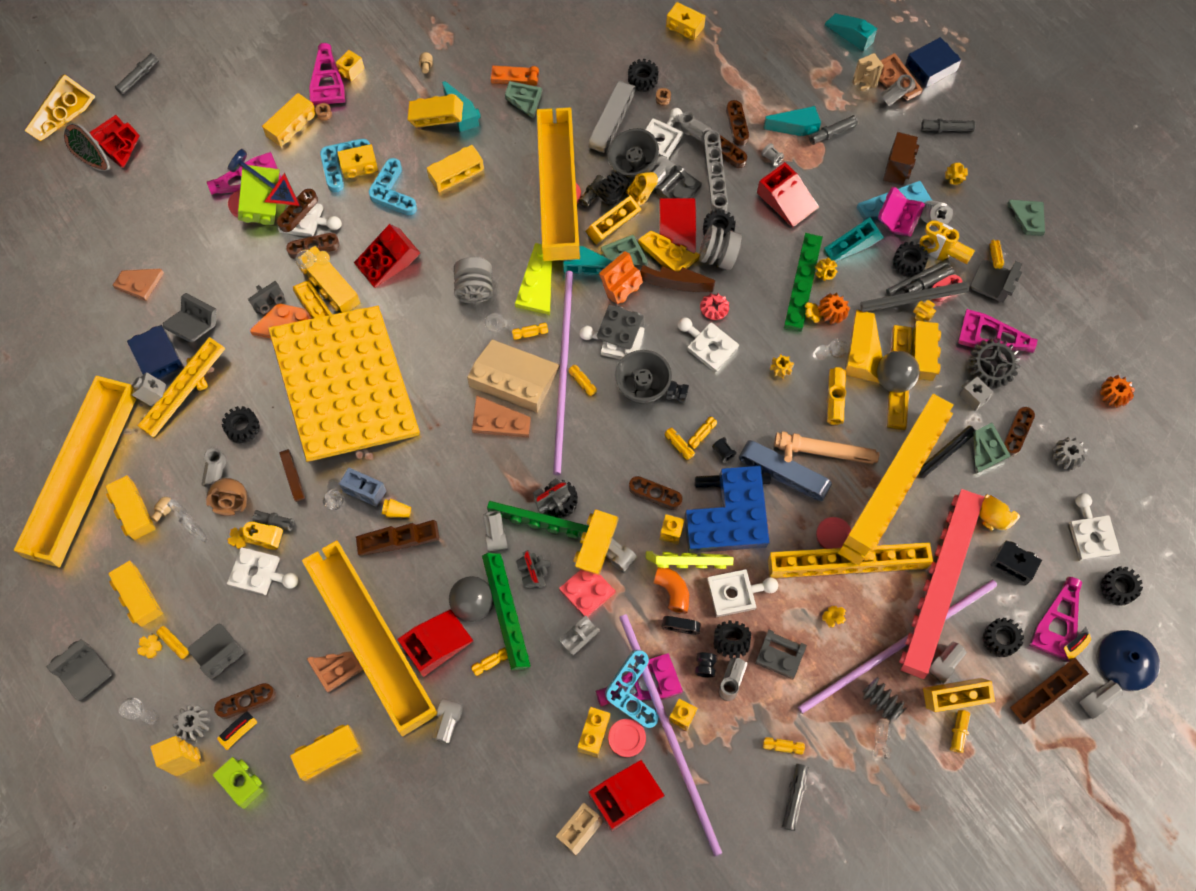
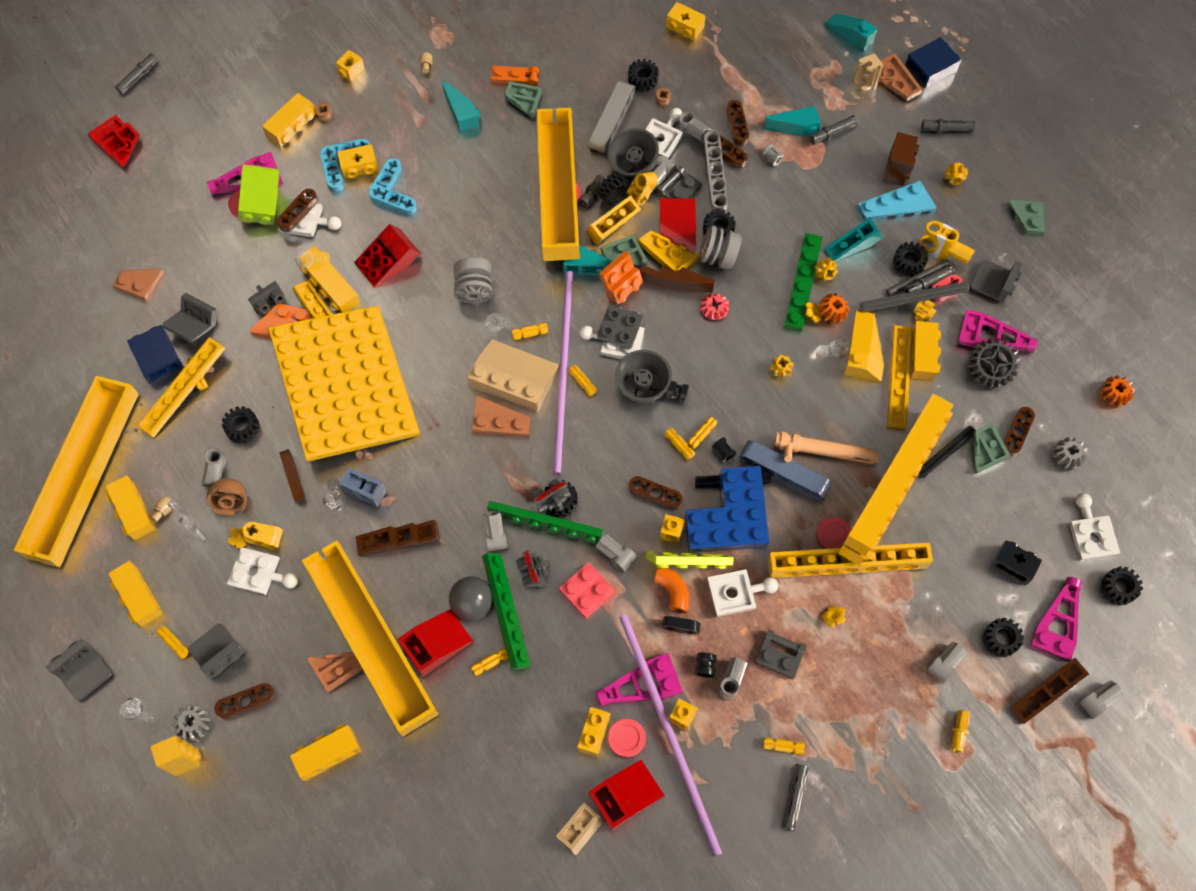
yellow wedge [24,74,95,141] -> none
shield [63,123,110,171] -> none
light grey brick [132,372,166,406] -> none
yellow plant [137,634,163,659] -> none
lime brick [213,757,264,809] -> none
sticker [217,711,257,750] -> none
dark blue piece [227,149,300,206] -> none
dark grey pin [252,510,294,531] -> none
reddish brown beam [286,233,339,259] -> none
dark pink plate [309,43,345,105] -> none
yellow cone [382,498,412,518] -> none
yellow brick [407,94,463,128] -> none
yellow brick [427,145,484,193] -> none
light grey piece [432,699,463,744] -> none
neon yellow wing [515,243,552,315] -> none
light grey hips [559,615,599,656] -> none
yellow brick [573,509,619,576] -> none
medium azure beam [605,650,659,728] -> none
white plate [678,317,739,373] -> none
black tyre [713,620,751,658] -> none
slope [757,162,819,227] -> none
lavender piece [798,580,997,714] -> none
yellow piece [826,367,846,425] -> none
dark grey piece [863,677,907,724] -> none
dark grey piece [877,351,920,393] -> none
dark pink bracket [878,187,925,237] -> none
light grey piece [881,74,916,106] -> none
coral brick [899,489,984,679] -> none
light grey piece [920,200,953,224] -> none
yellow brick [923,678,995,712] -> none
light grey brick [960,376,994,411] -> none
yellow cylinder [979,494,1020,531] -> none
yellow axle [989,239,1004,269] -> none
sticker [1064,626,1091,660] -> none
dark blue dish [1097,630,1160,691] -> none

